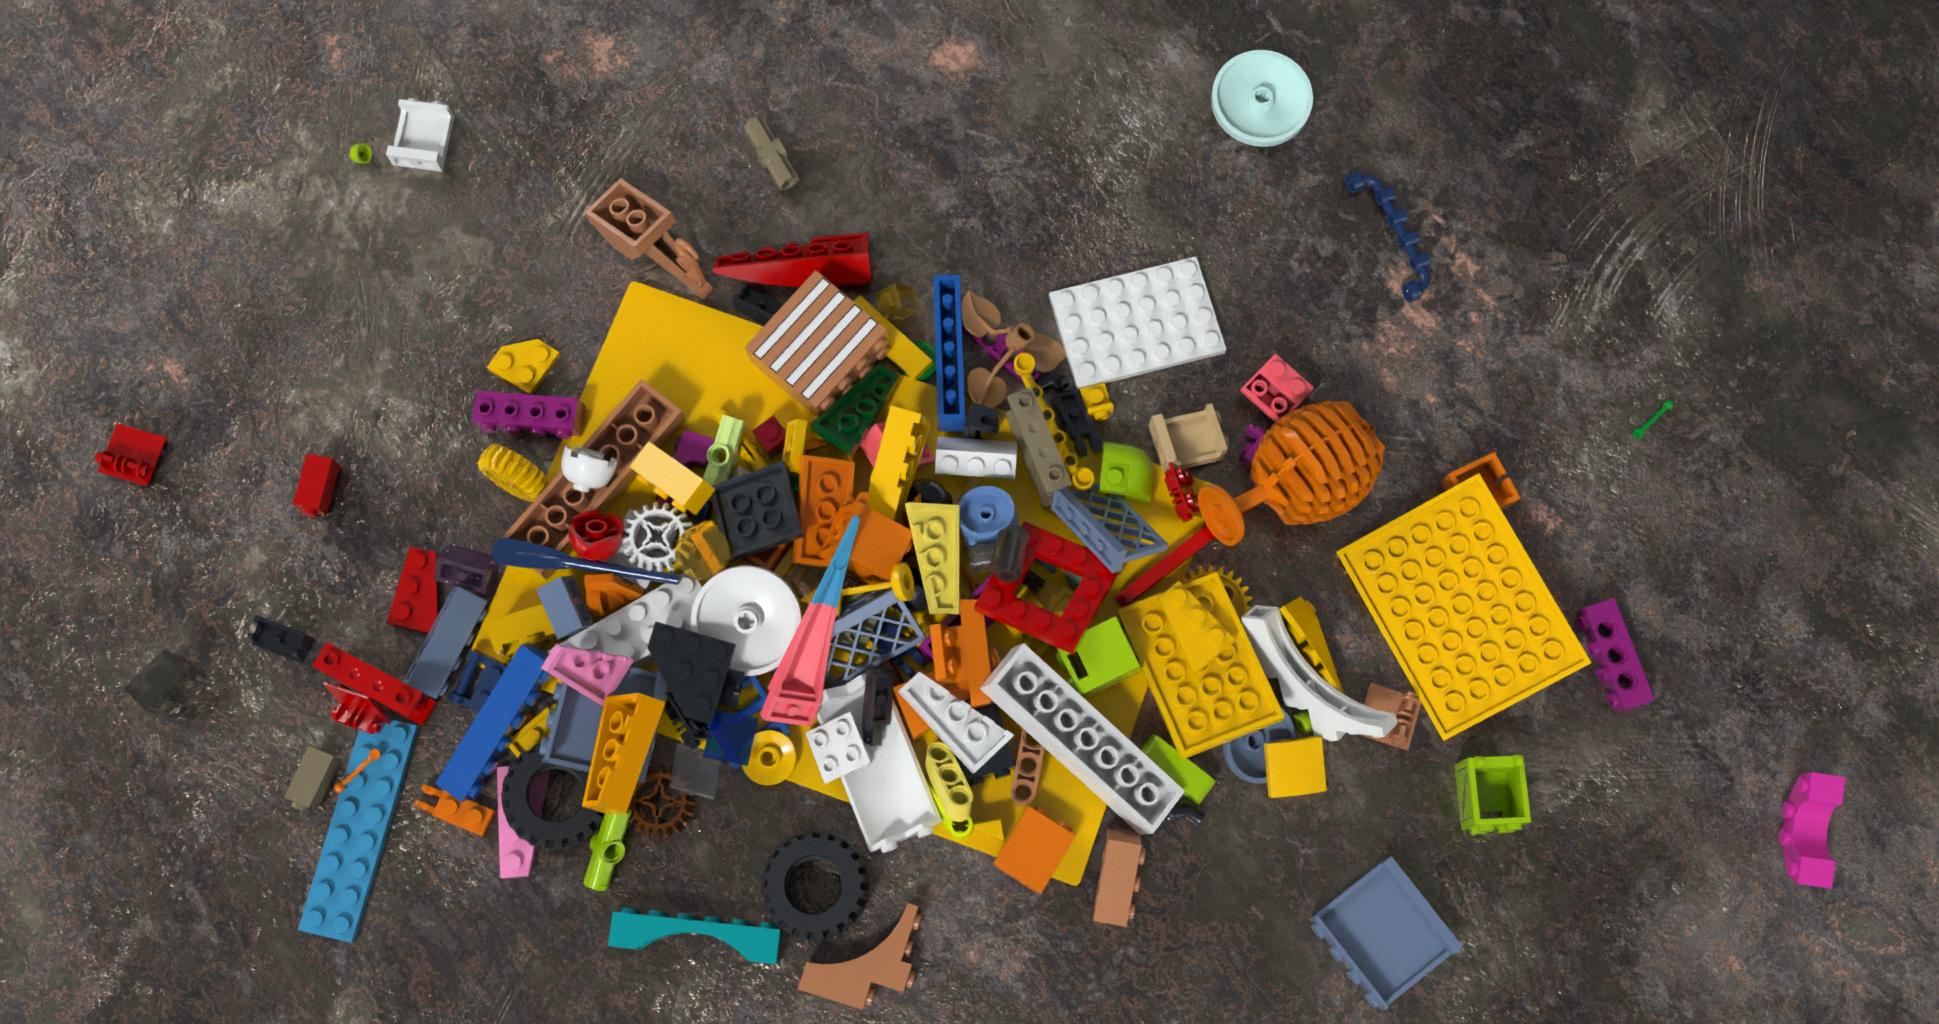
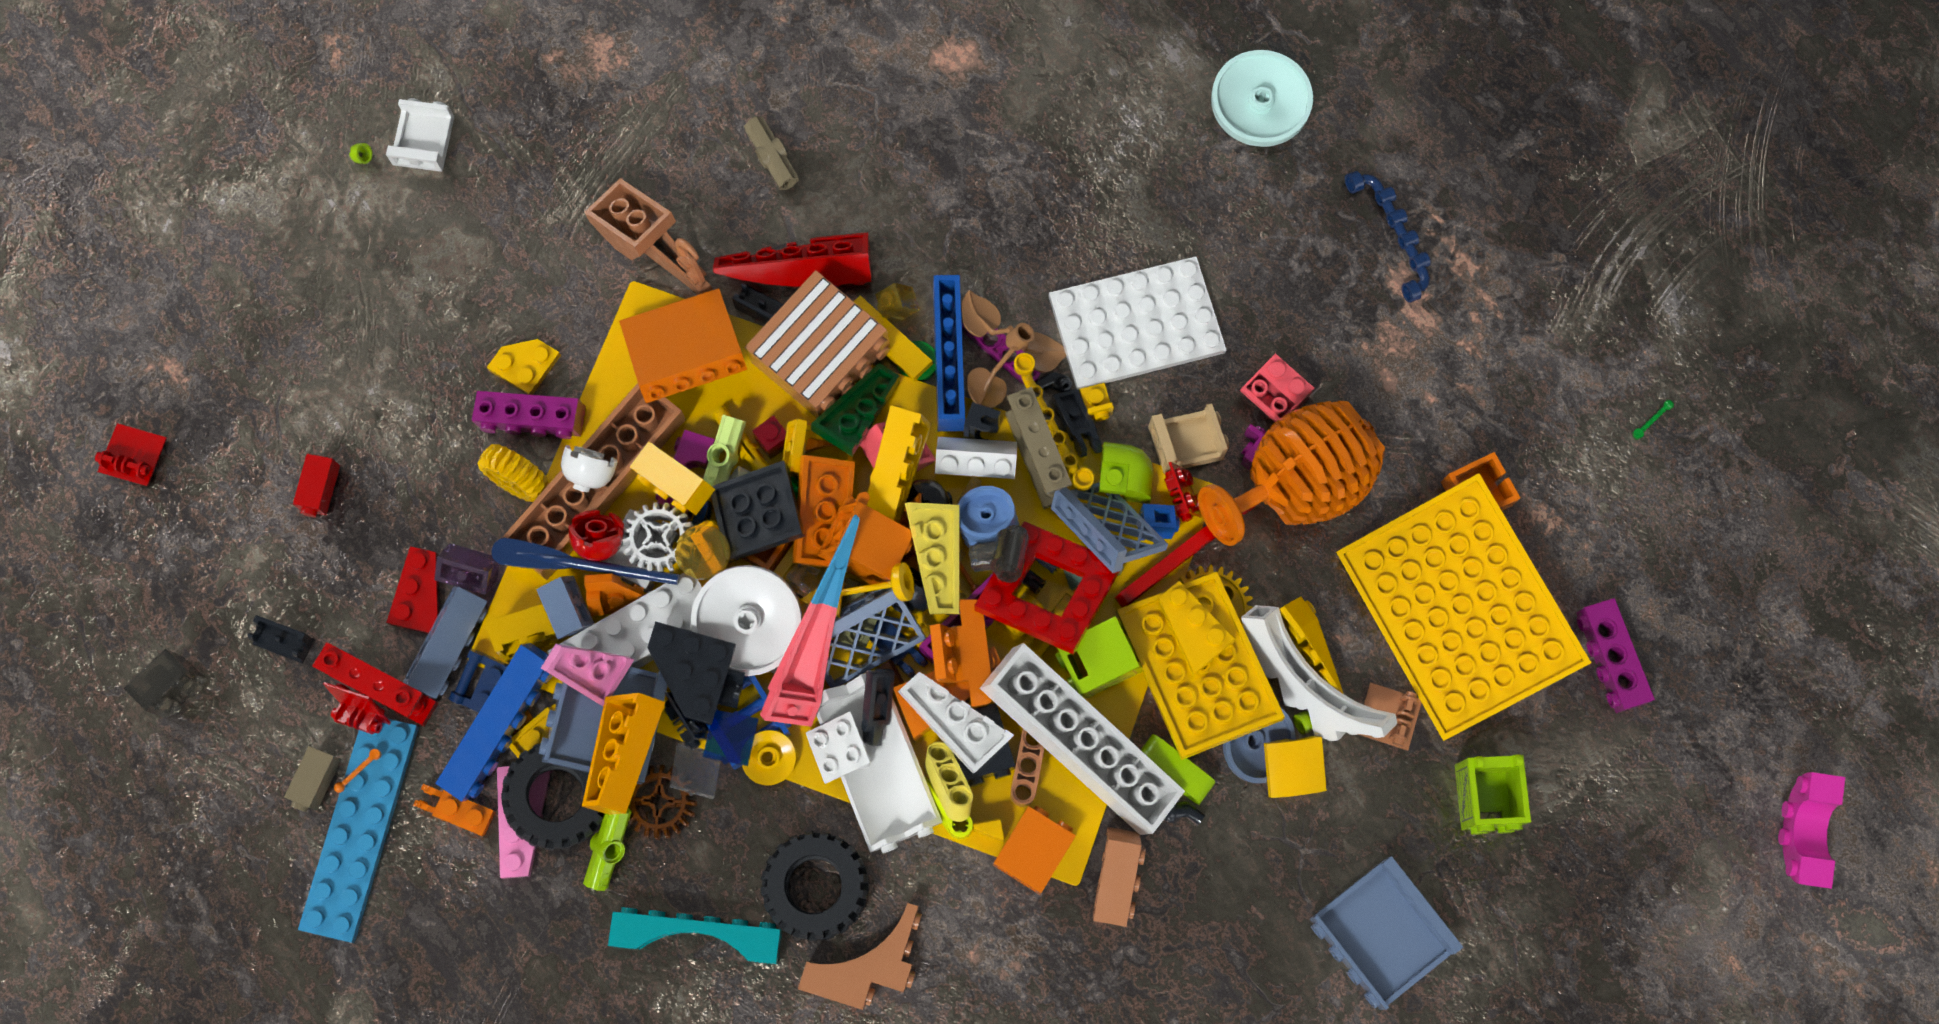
none -> orange panel [619,288,747,403]
none -> blue brick [1138,504,1180,541]

